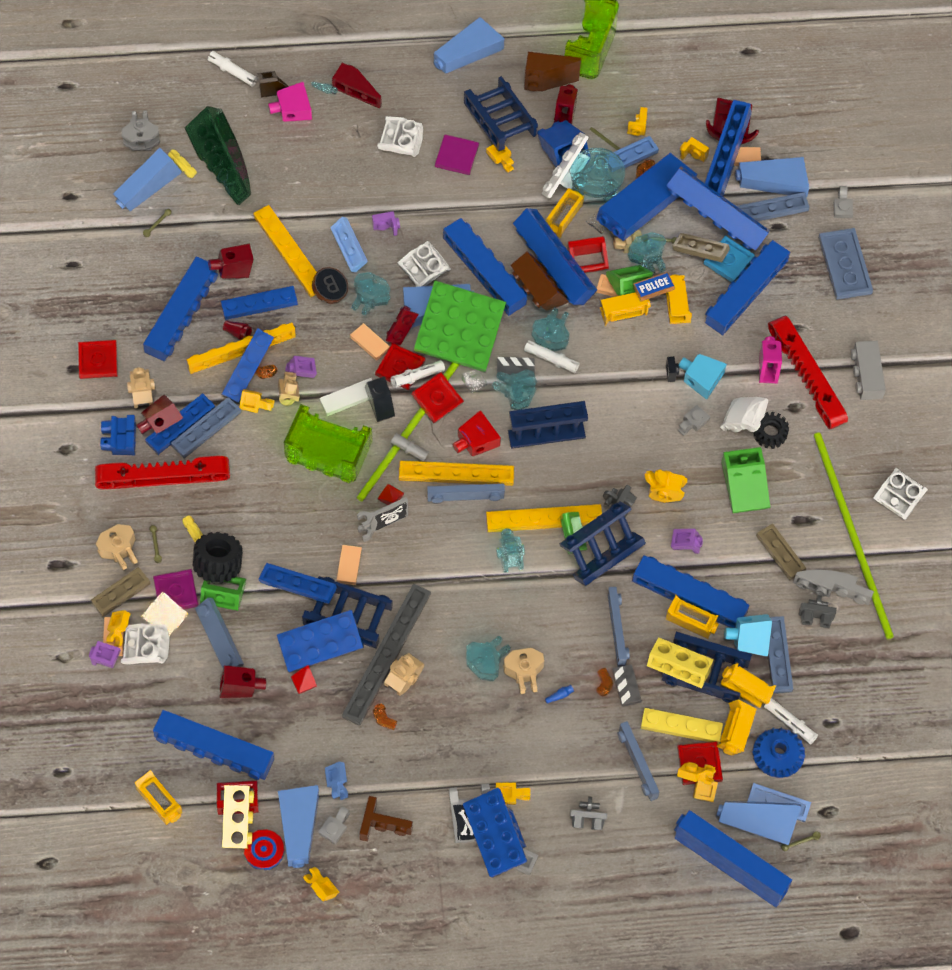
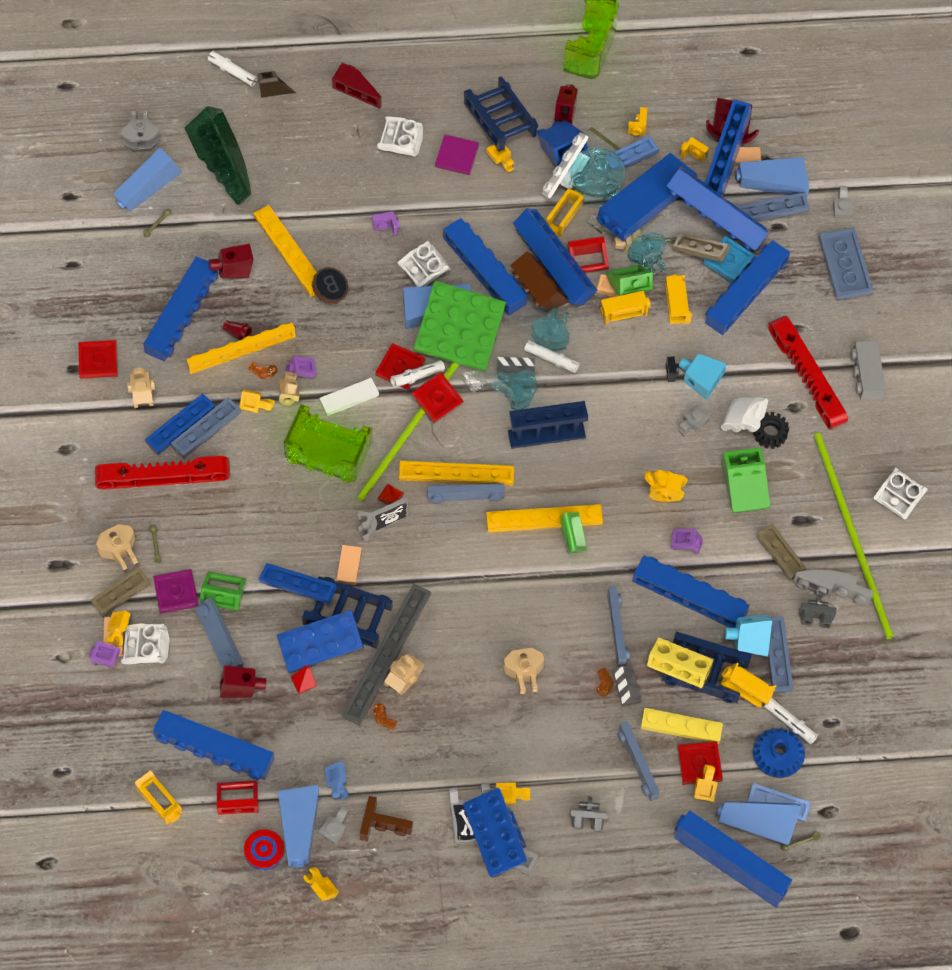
blue hips [100,415,136,456] -> none
dark red torso [136,394,183,435] -> none
clear yellow piece [141,592,188,636] -> none
light yellow axle [168,149,197,178] -> none
light yellow axle [182,515,203,542] -> none
black tyre [192,532,243,583] -> none
blue plate [221,286,298,320] -> none
blue plate [221,328,274,404] -> none
light yellow brick [222,785,254,849] -> none
dark pink torso [268,82,312,122] -> none
clear light blue piece [311,81,338,94] -> none
light blue plate [330,217,368,272] -> none
light nougat tile [350,323,390,361] -> none
clear light blue hinge [351,272,391,316] -> none
black slope [365,376,395,422] -> none
dark red hinge [386,305,419,345] -> none
light grey pin [390,432,429,462] -> none
medium blue slope [434,17,505,74] -> none
red torso [452,410,501,456] -> none
clear light blue hinge [466,636,511,681] -> none
clear light blue hinge [496,529,525,573] -> none
reddish brown slope [524,52,581,92] -> none
blue piece [545,685,574,703] -> none
dark blue fence [559,501,646,586] -> none
dark grey hips [603,485,637,518] -> none
tile [633,272,675,302] -> none
clear orange arm [636,159,655,179] -> none
yellow window [666,595,719,639] -> none
yellow plate [677,762,716,785] -> none
yellow window [717,699,757,755] -> none
dark pink torso [759,336,782,384] -> none

